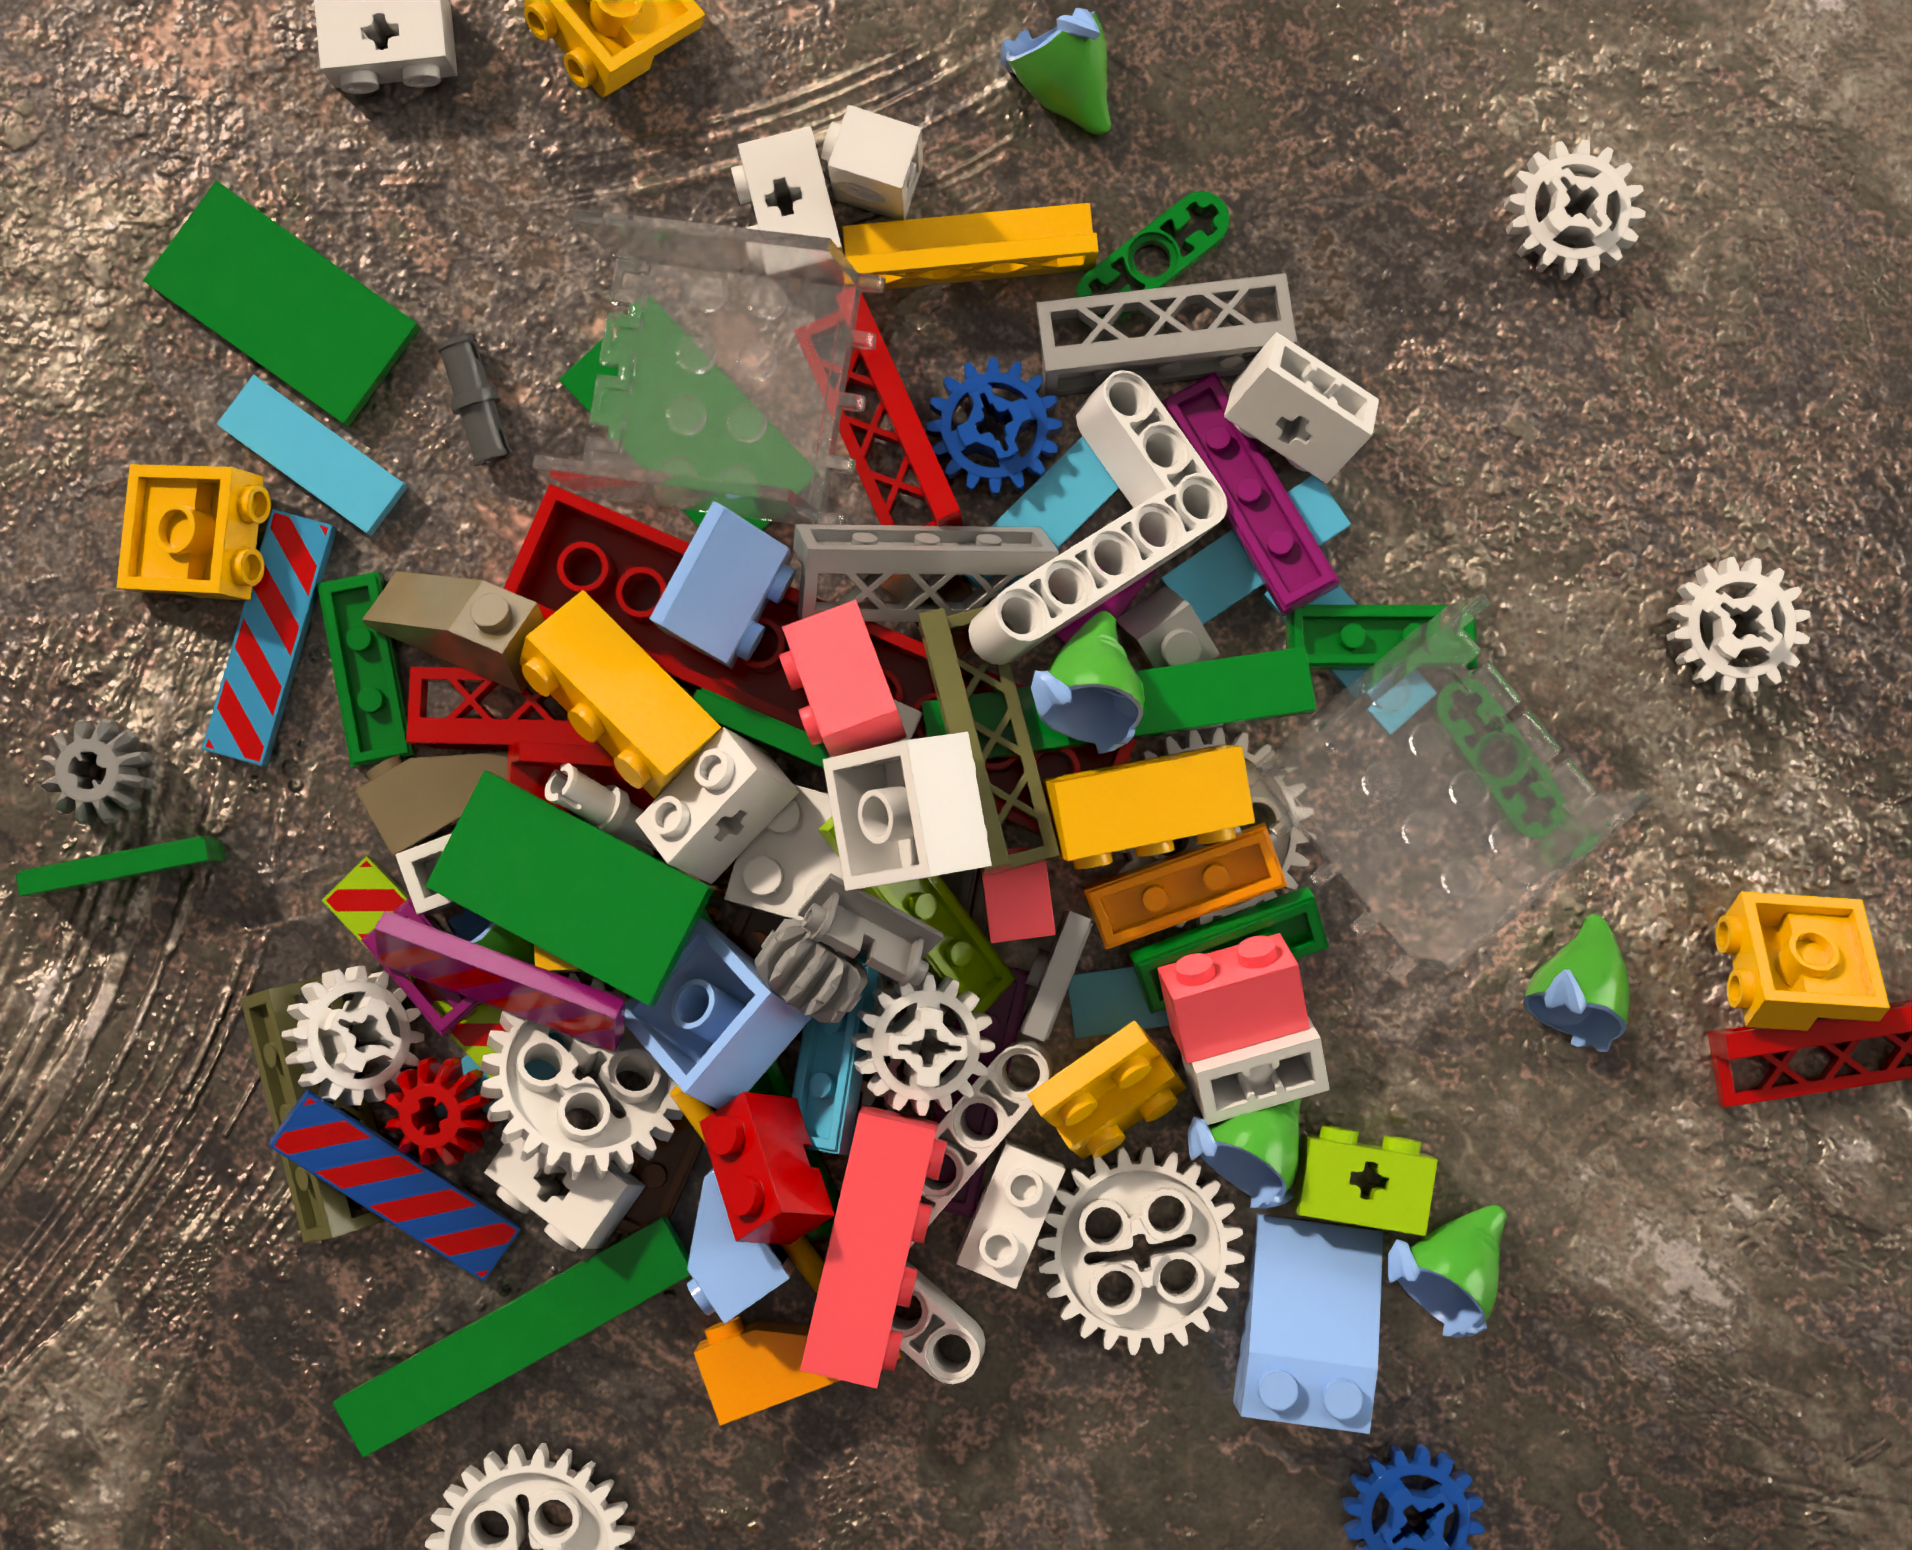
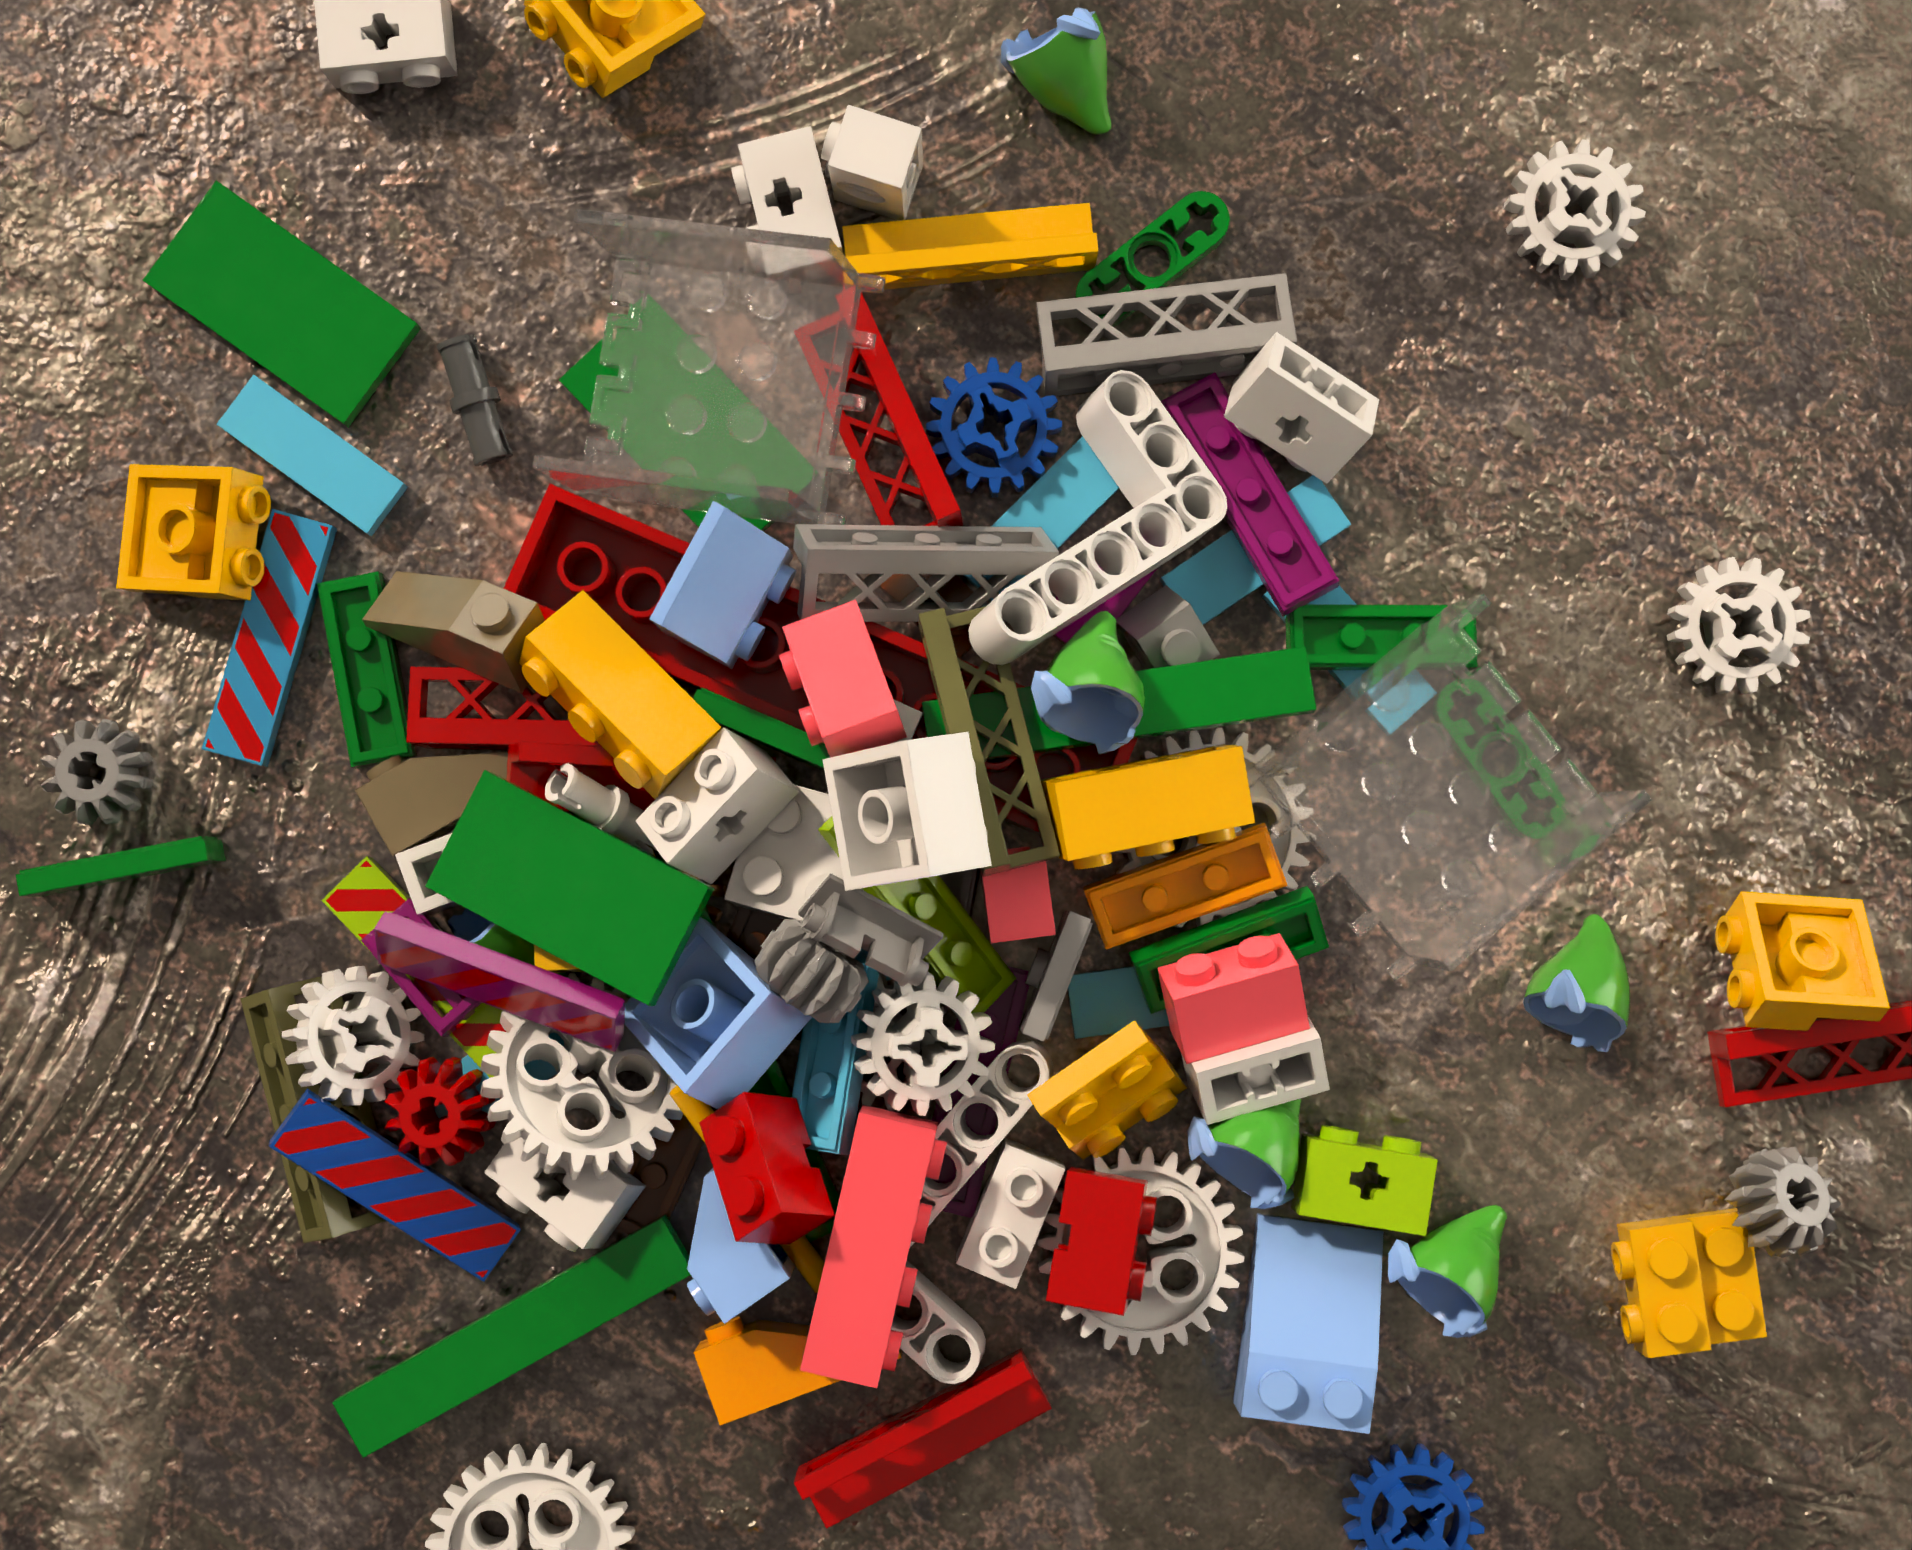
none -> red fence [794,1348,1052,1529]
none -> red brick [1046,1167,1157,1316]
none -> yellow plate [1611,1208,1767,1358]
none -> light grey gear [1724,1146,1841,1258]

